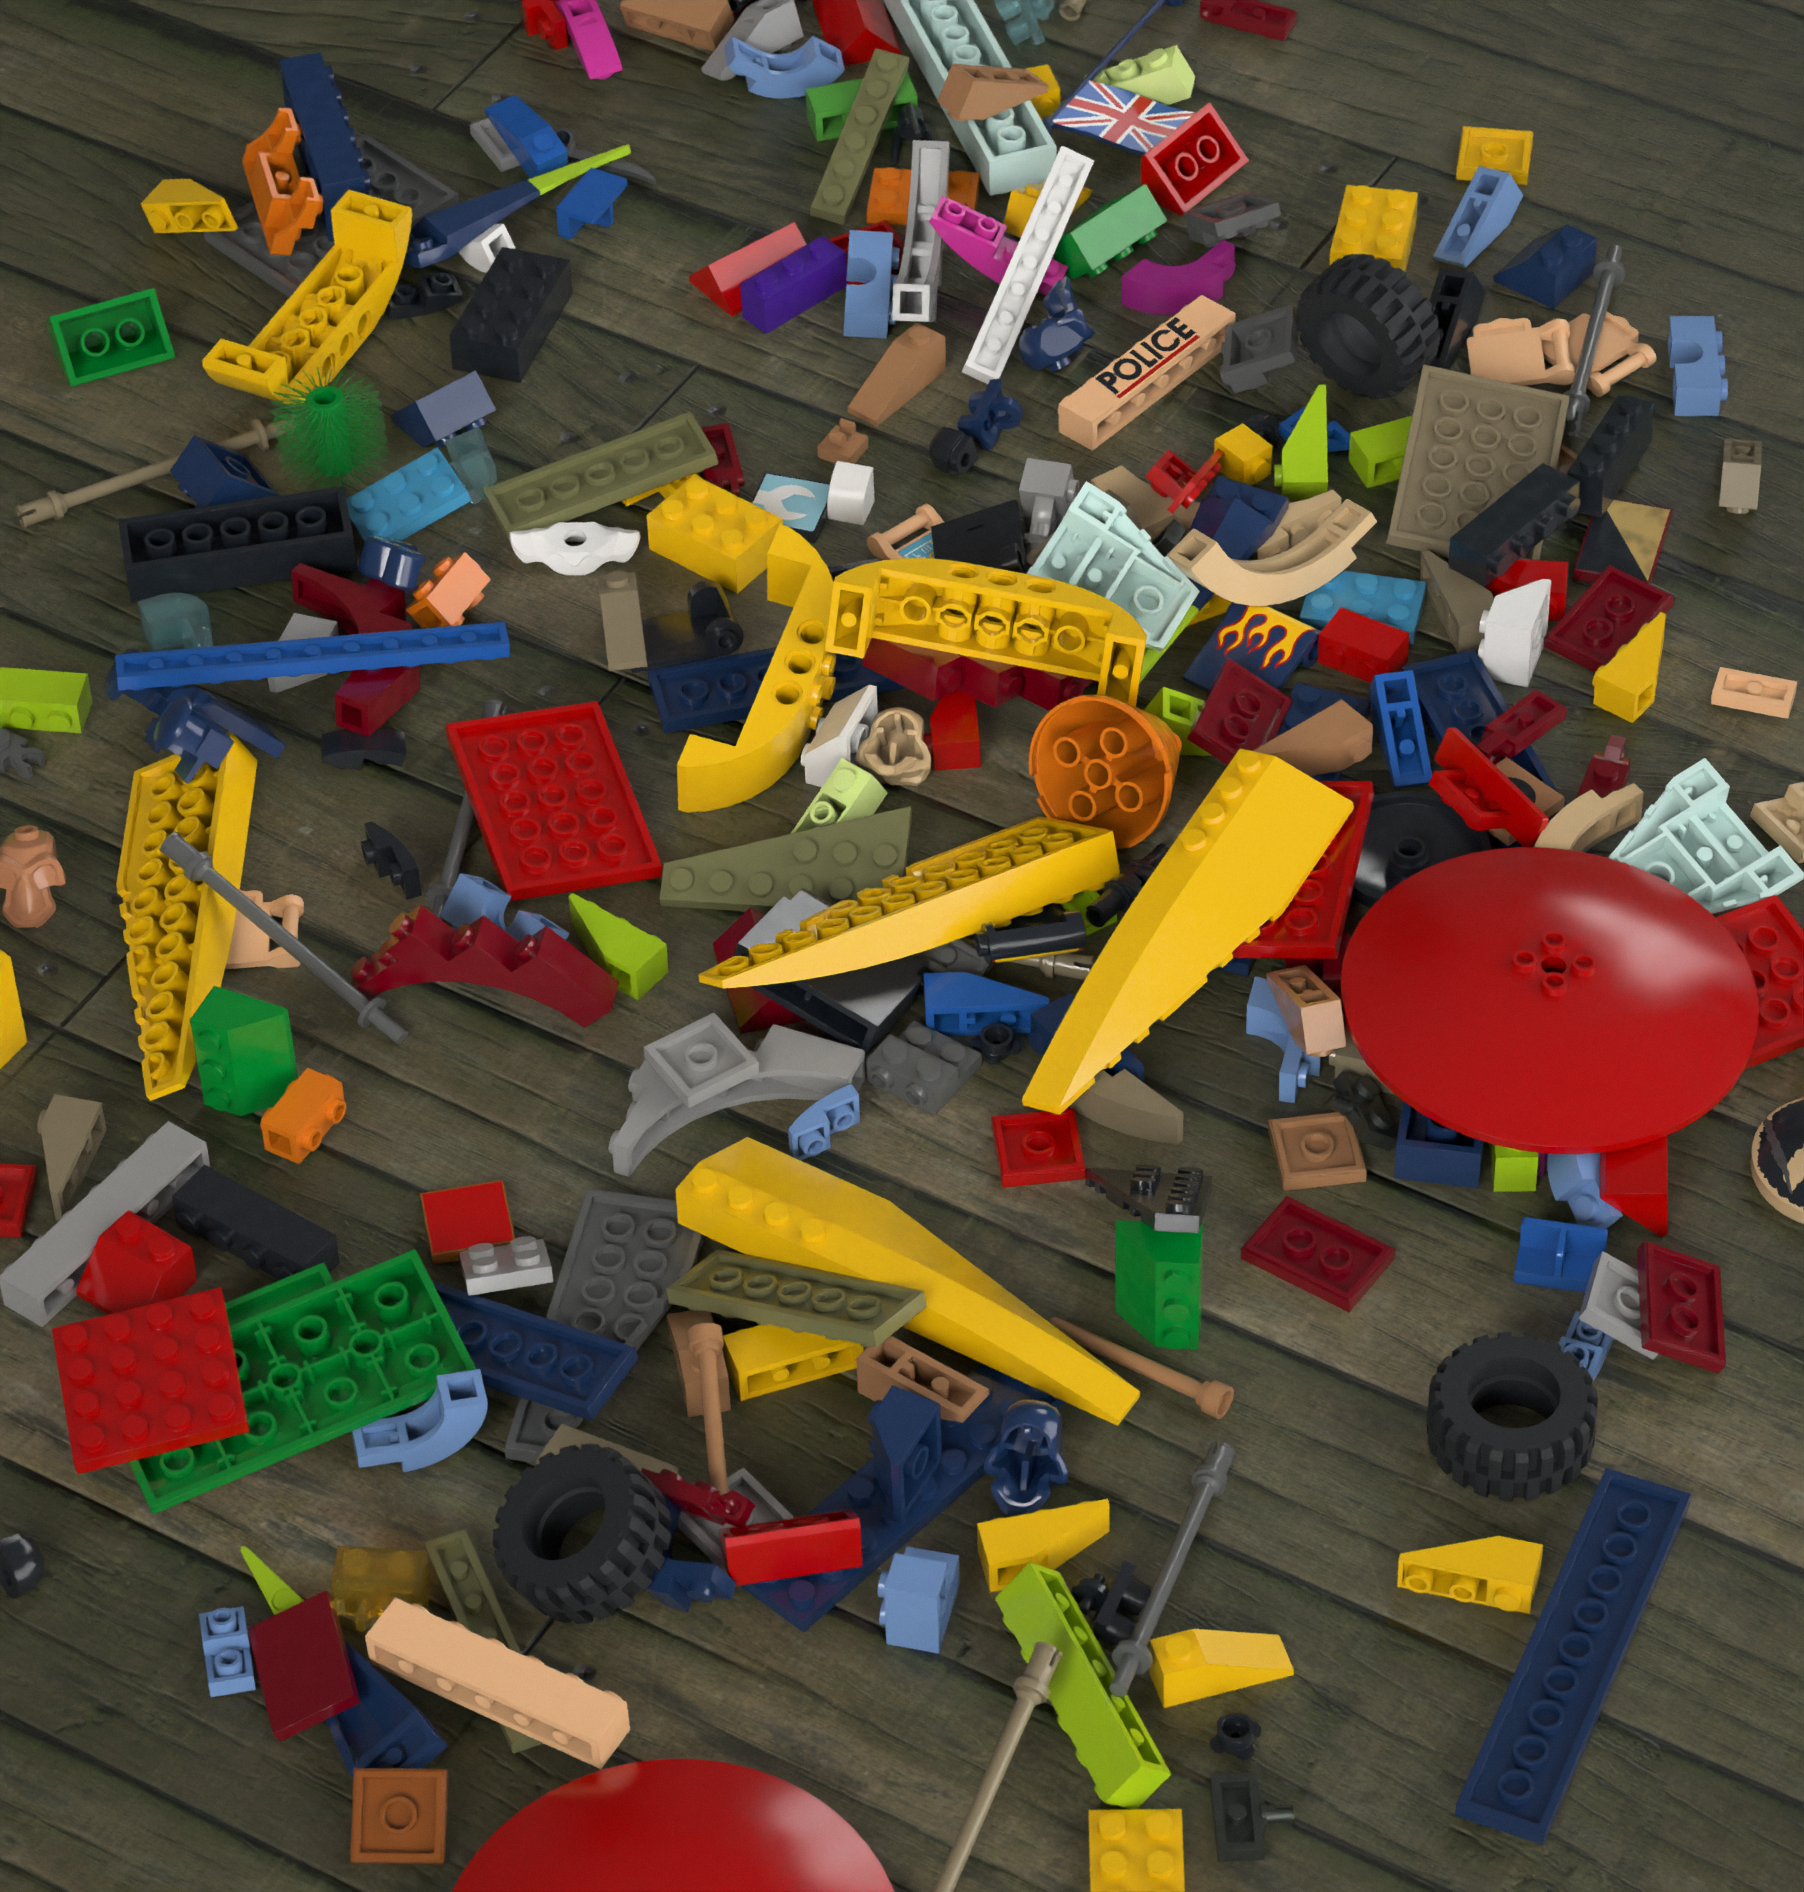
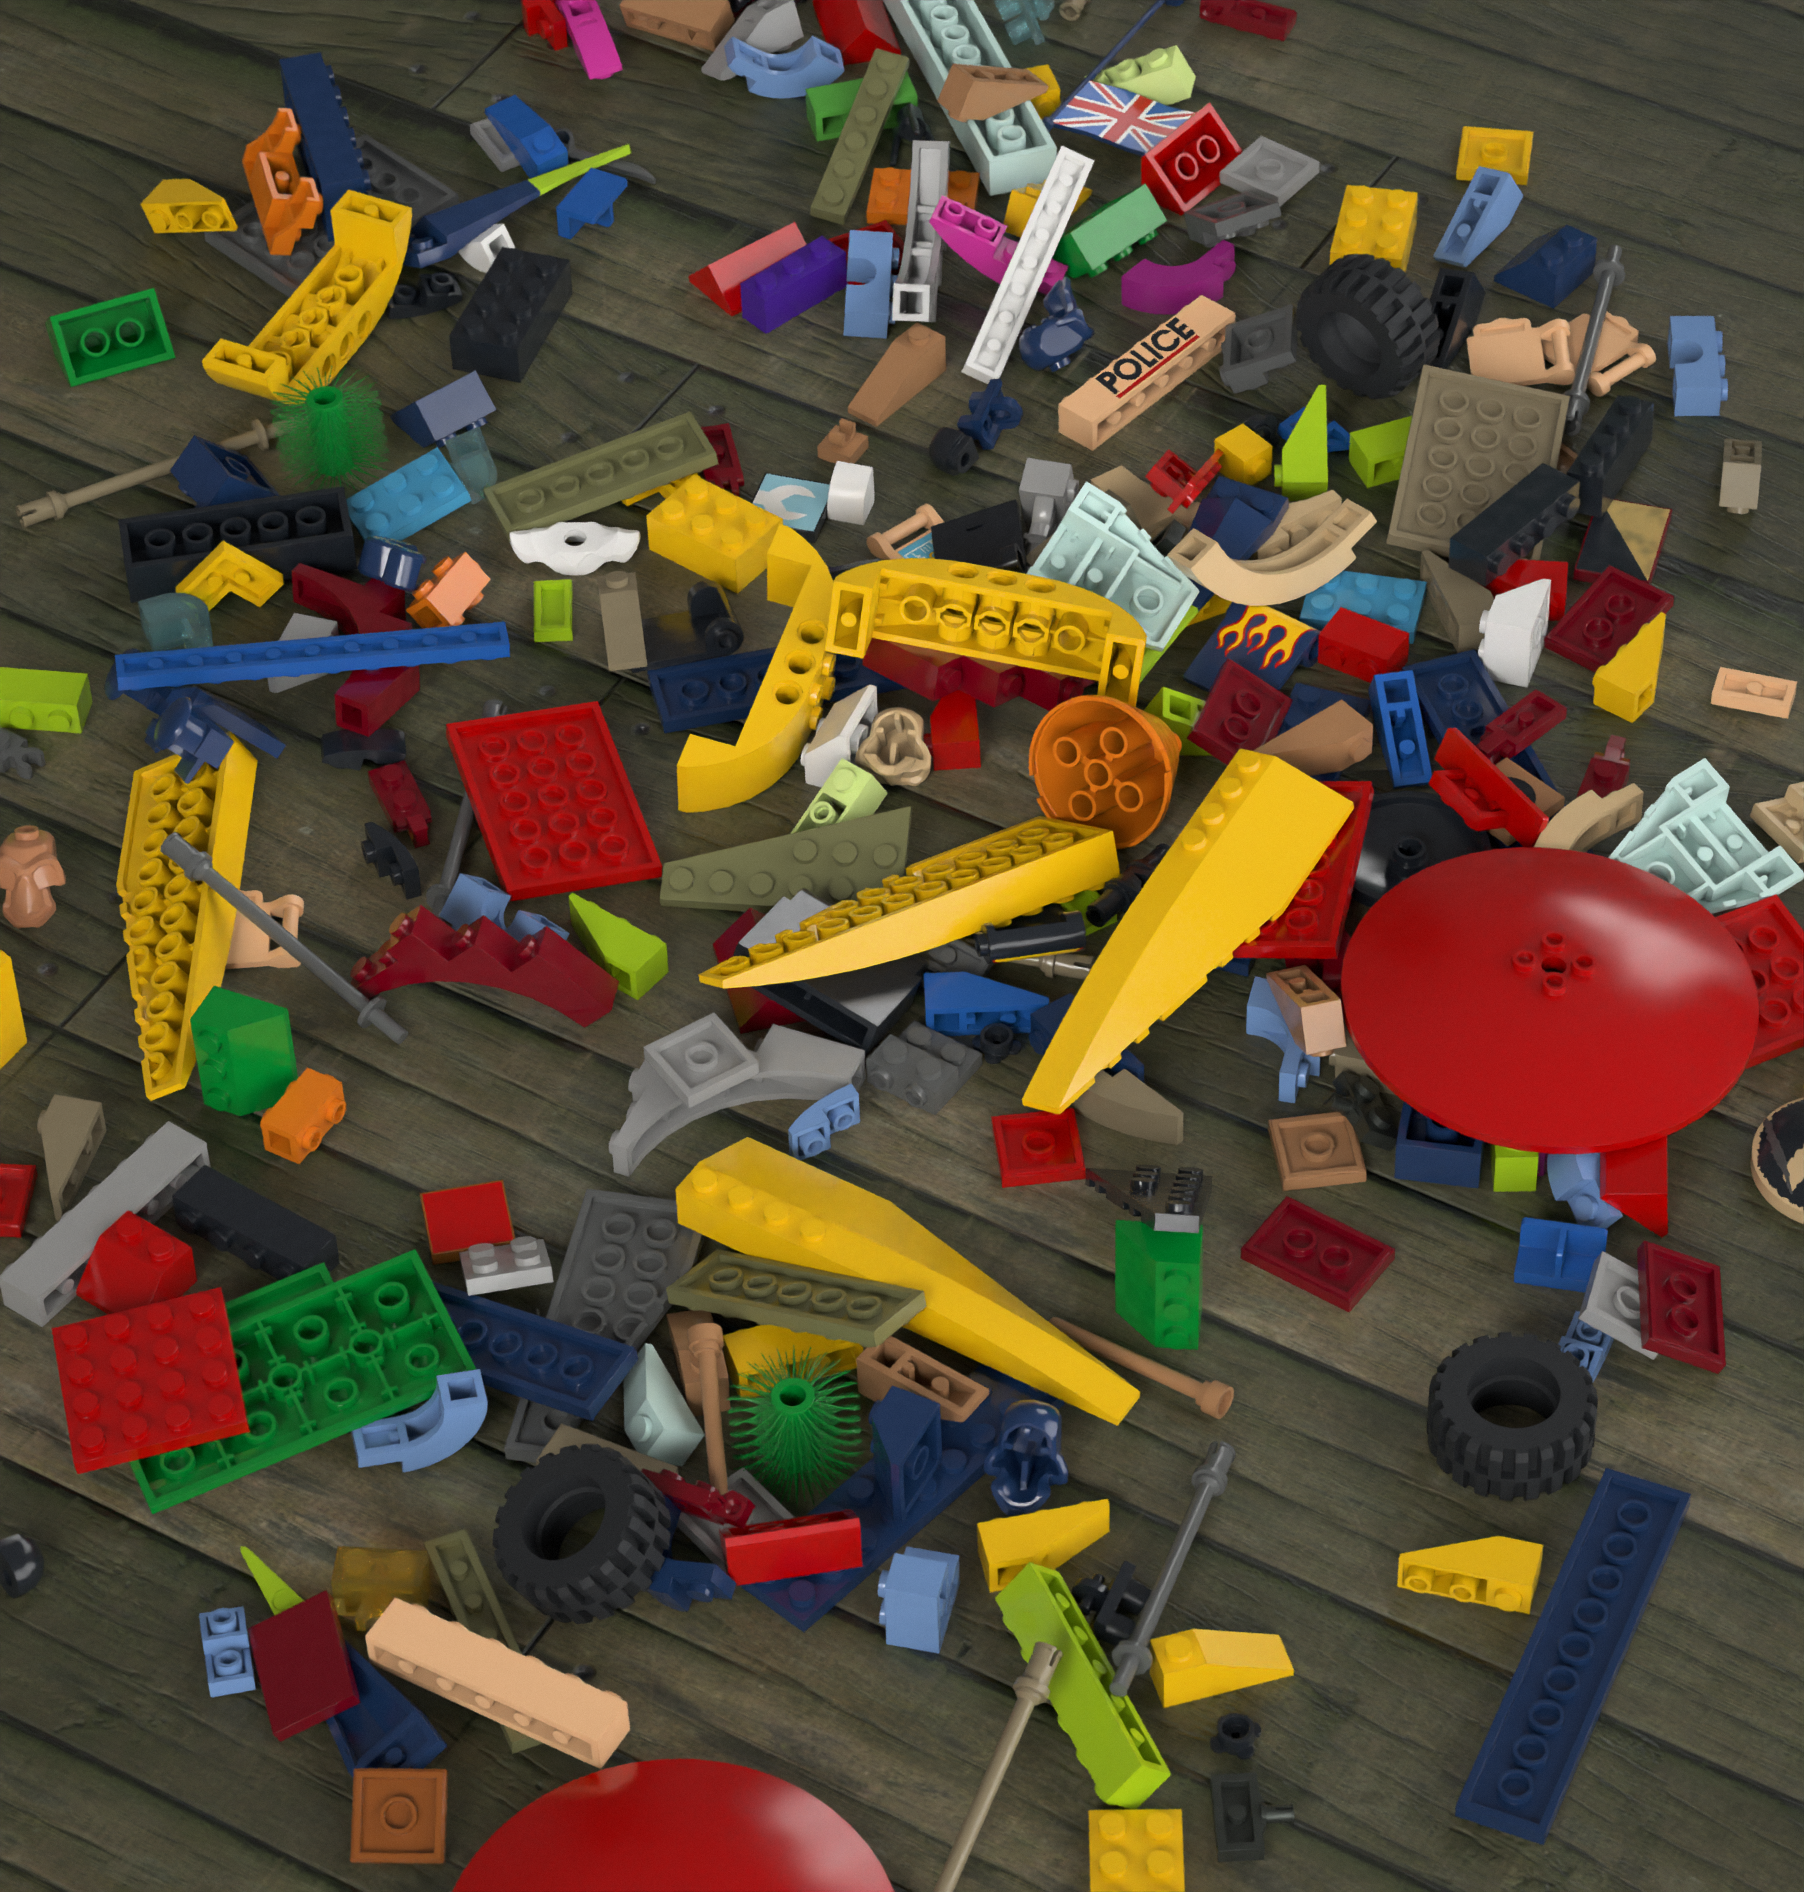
none -> yellow plate [175,541,284,614]
none -> dark red hinge [368,760,432,848]
none -> lime tile [534,579,573,642]
none -> light aqua slope [624,1343,705,1466]
none -> green piece [726,1345,864,1507]
none -> light grey plate [1220,136,1319,207]

